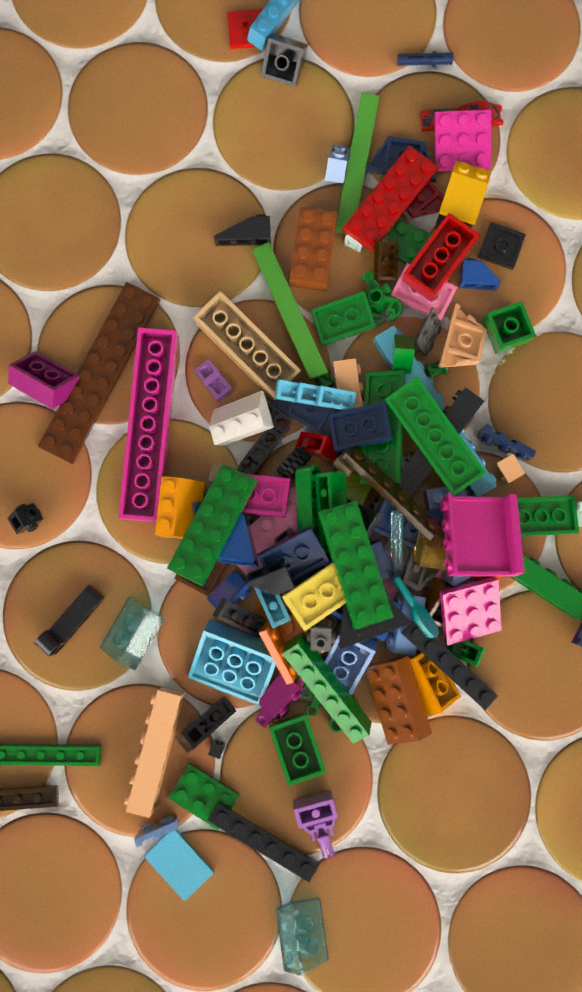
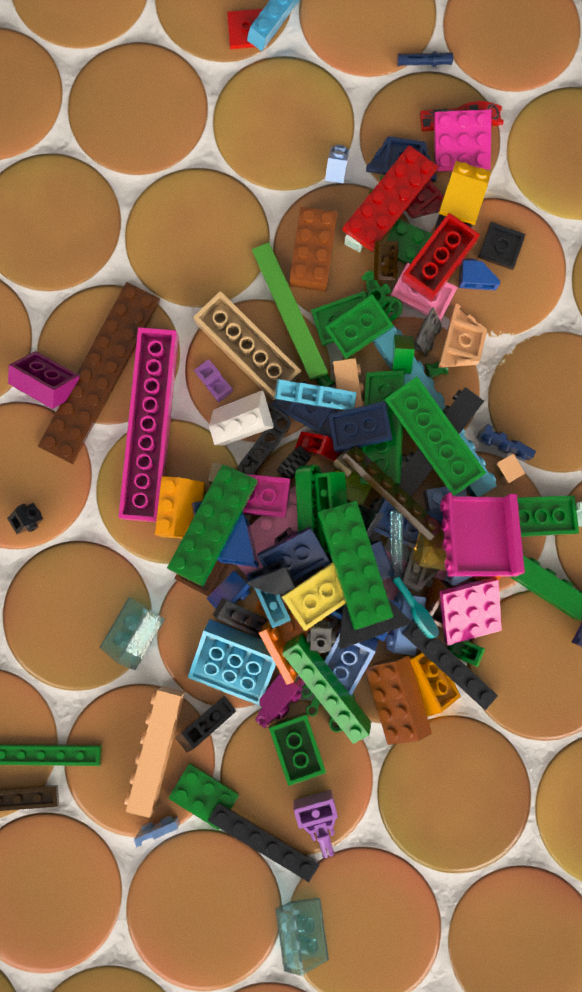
black beam [34,585,105,657] -> none
medium azure tile [144,830,214,901] -> none
black piece [208,739,226,759] -> none
black slope [214,214,271,246] -> none
black slope [261,33,308,87] -> none
bright green tile [335,93,379,234] -> none
green brick [482,301,536,354] -> none
none -> green plate [325,294,394,359]

